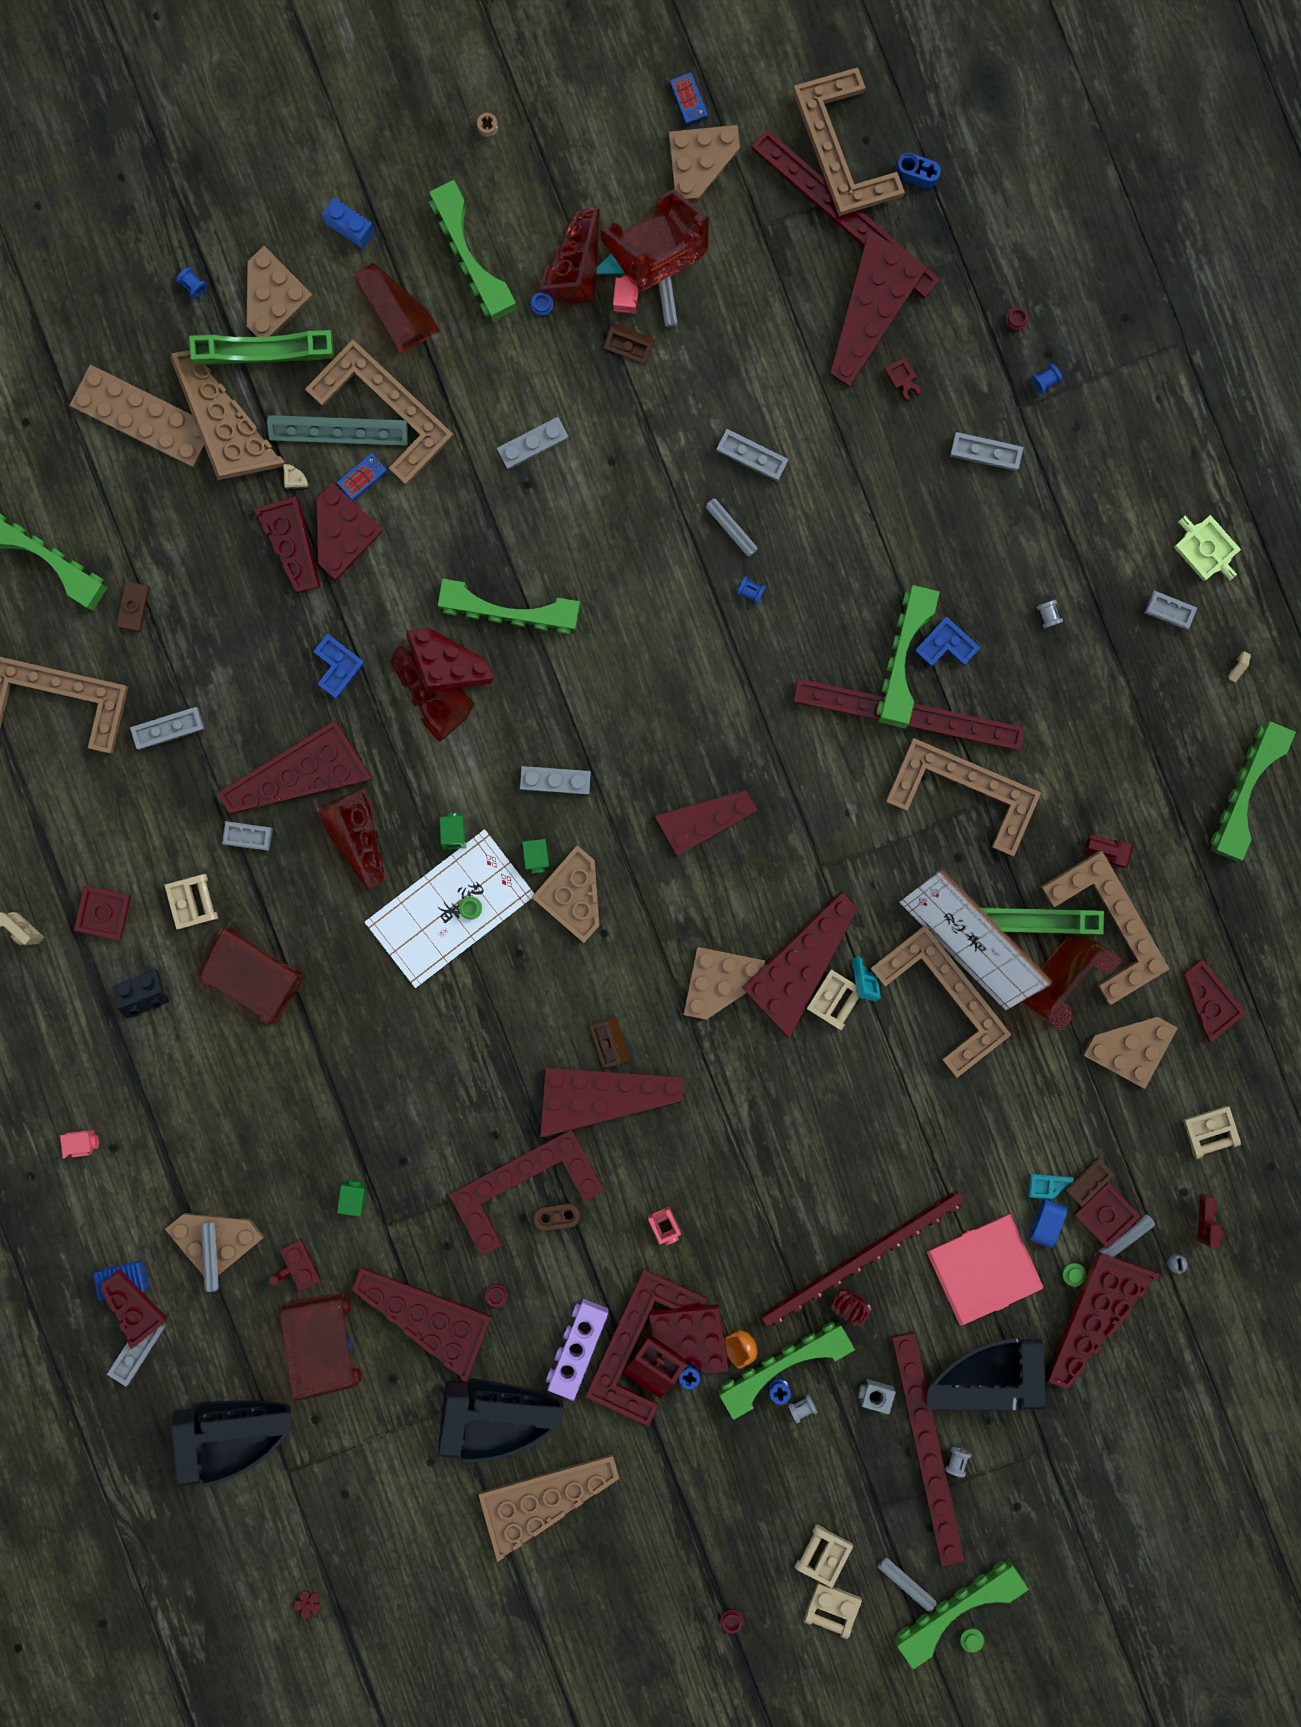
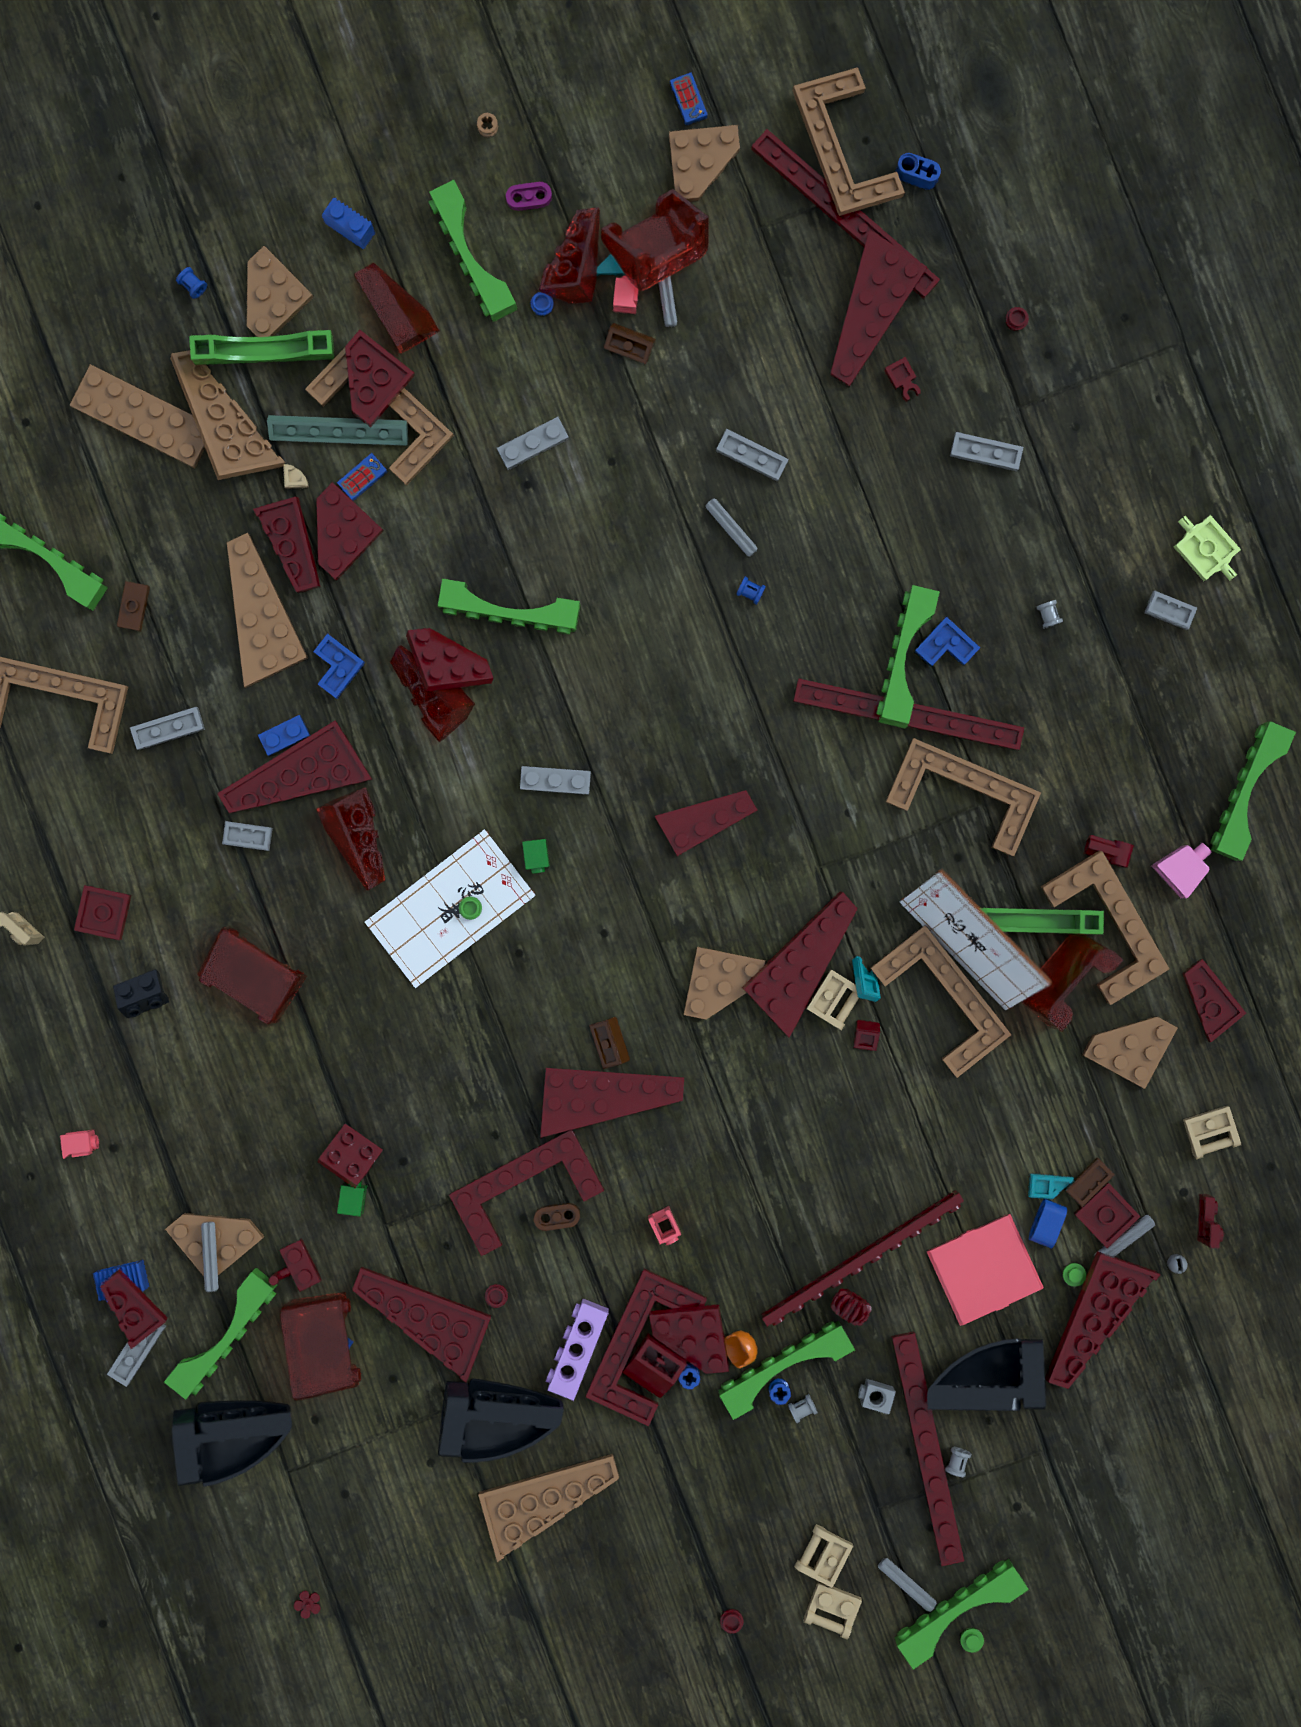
tan plate [165,874,218,930] -> none
green brick [440,813,467,850] -> none
medium nougat plate [532,845,599,943] -> none
blue bush [1031,363,1063,394] -> none
tan tile [1228,651,1251,683] -> none
none -> bright green arch [164,1268,277,1400]
none -> medium nougat wing [227,533,308,688]
none -> blue plate [258,715,311,756]
none -> dark red plate [317,1124,383,1188]
none -> dark red plate [345,330,415,428]
none -> magenta plate [506,182,552,211]
none -> dark red slope [853,1020,880,1051]
none -> bright pink torso [1152,843,1212,898]

